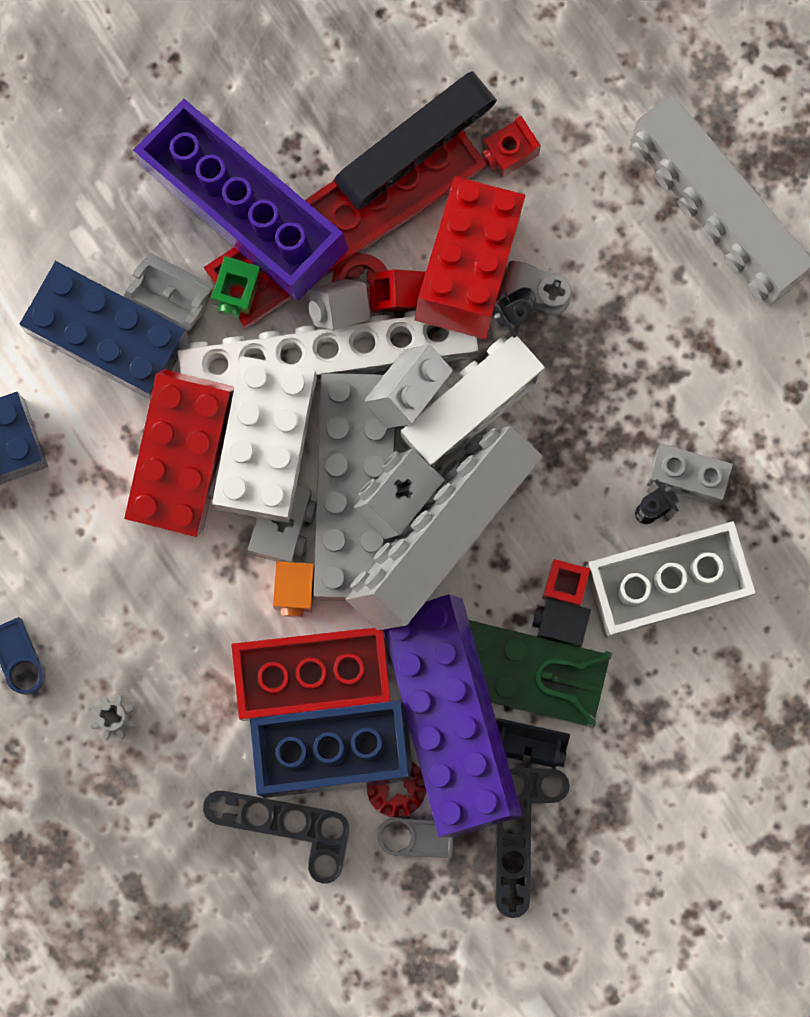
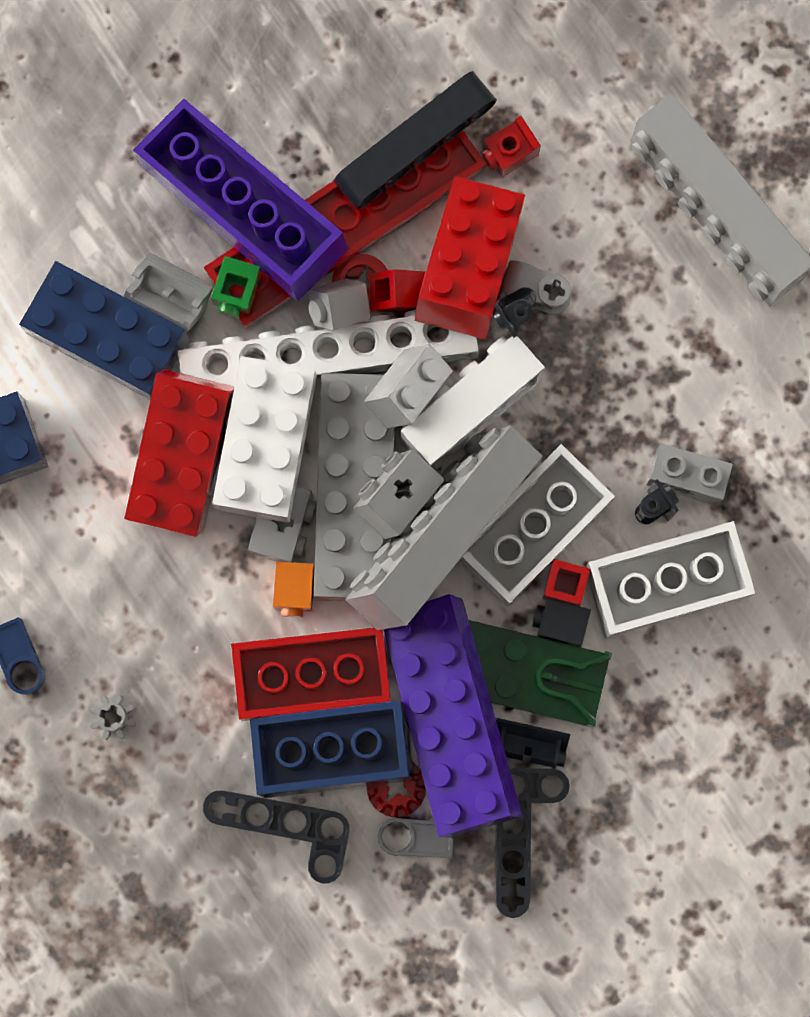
none -> white brick [460,444,615,607]

